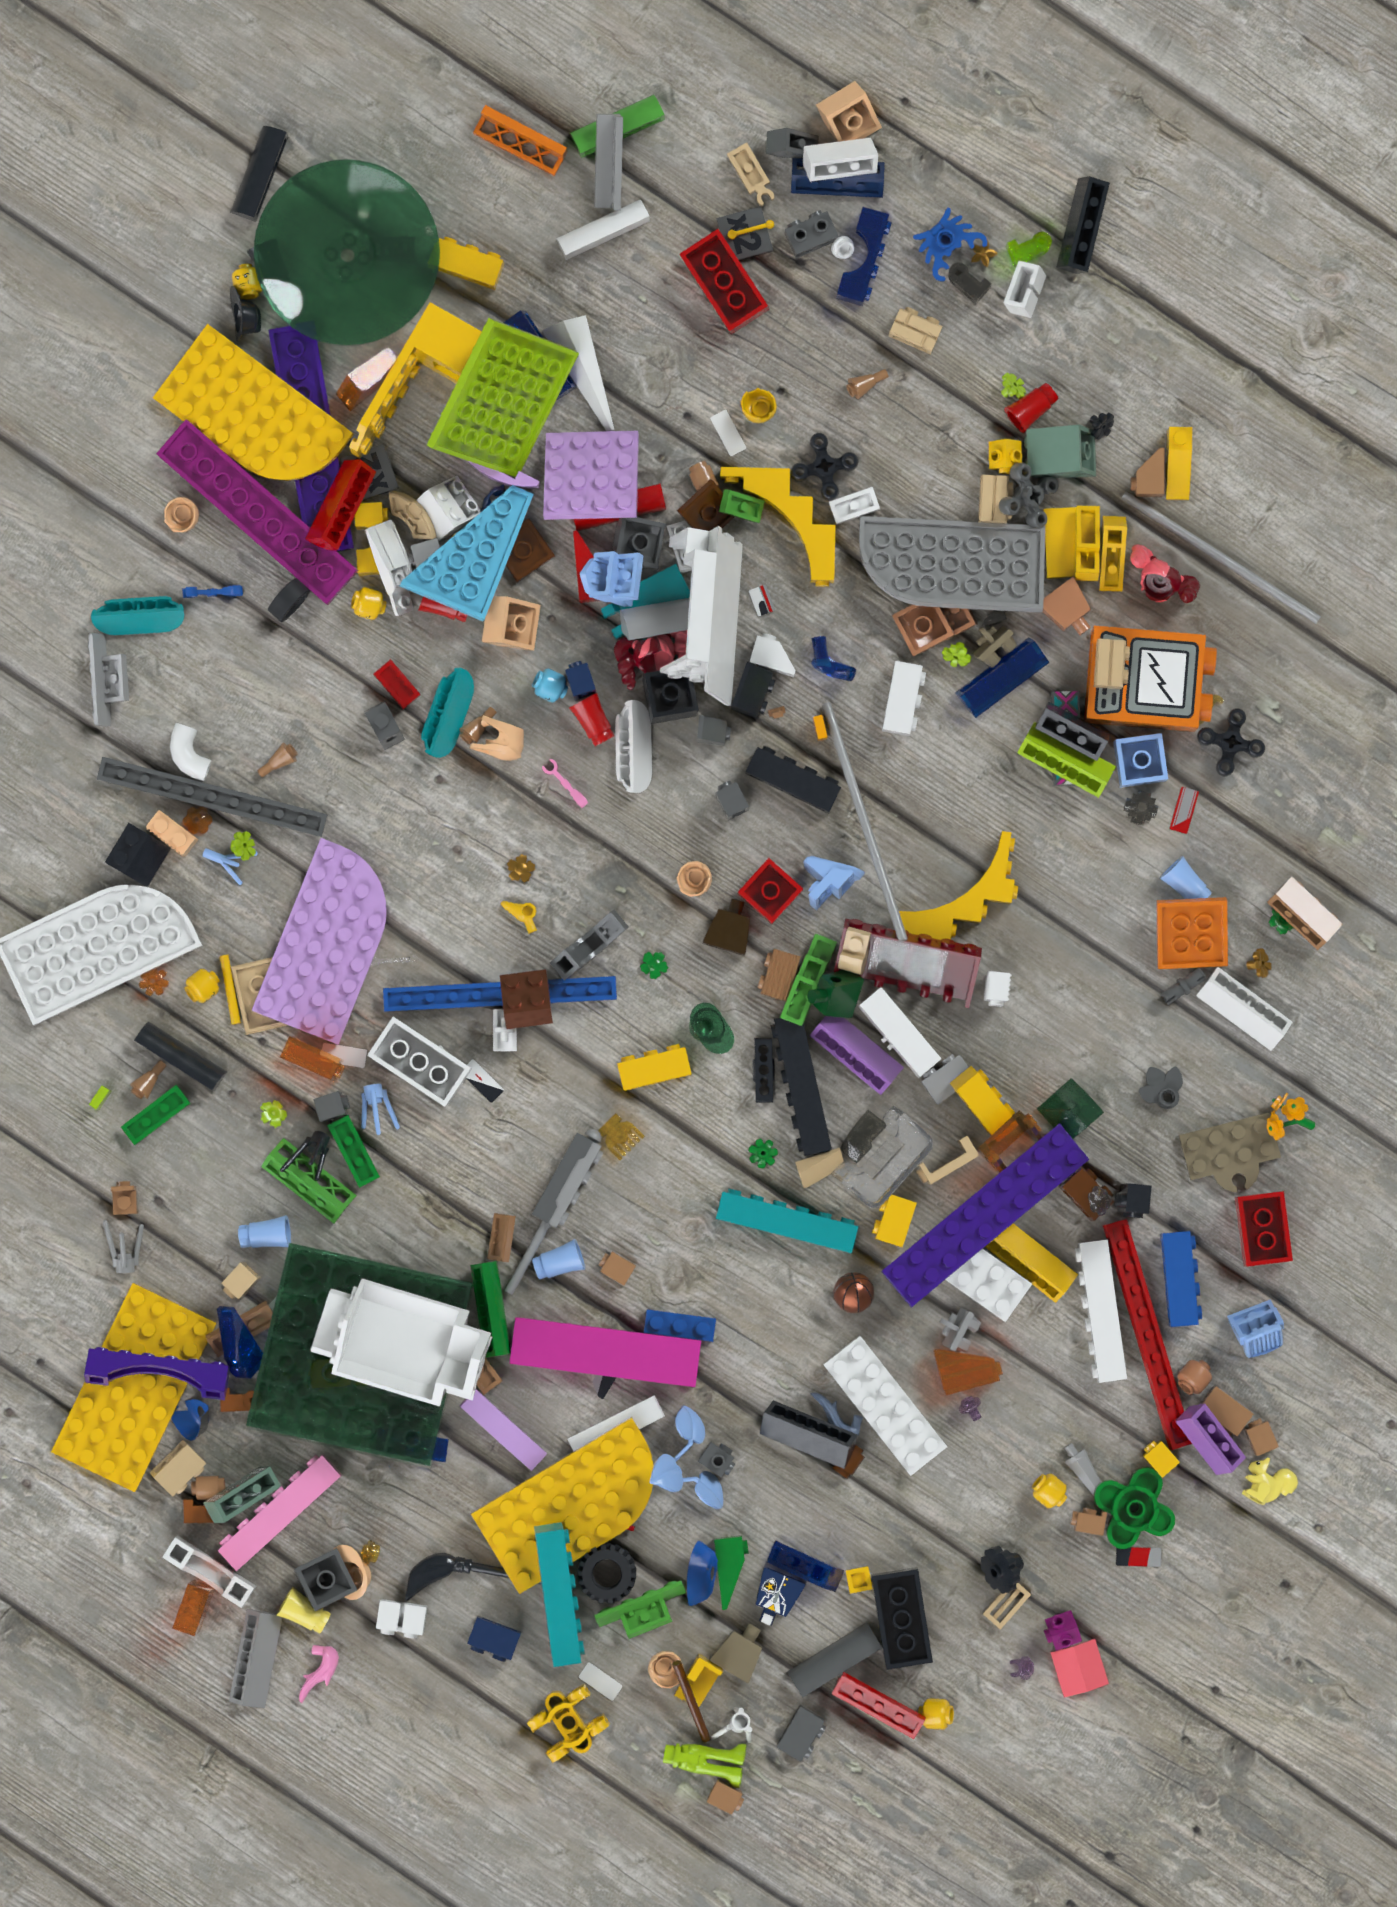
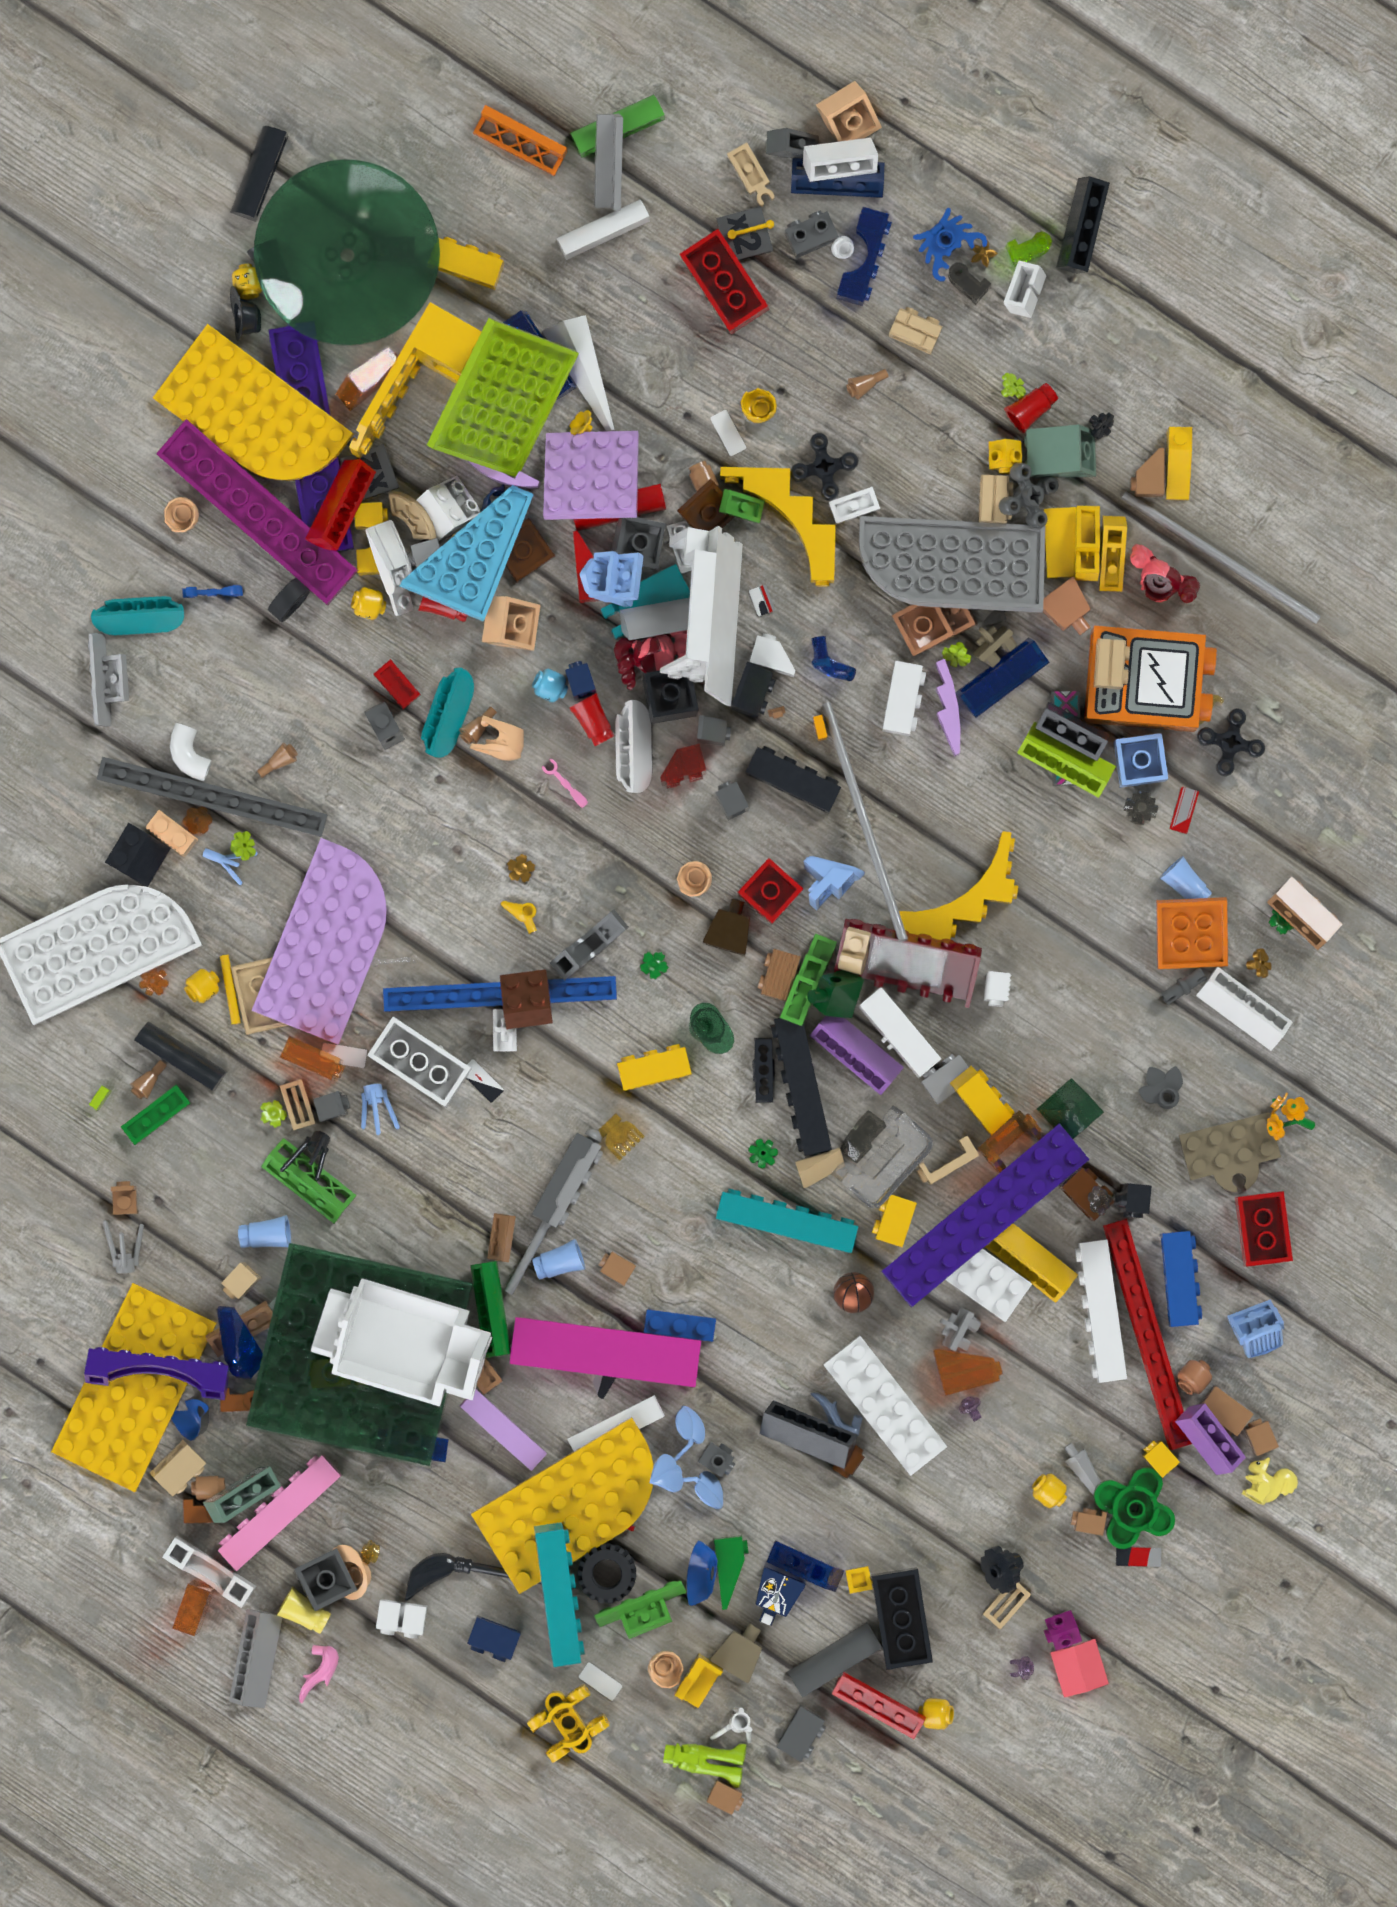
green plate [327,1115,380,1188] -> none
reddish brown bar [672,1660,711,1743] -> none
none -> tan tile [280,1079,316,1130]
none -> yellow plant [569,410,593,435]
none -> clear red slope [660,743,707,789]
none -> lavender slope [935,659,961,757]

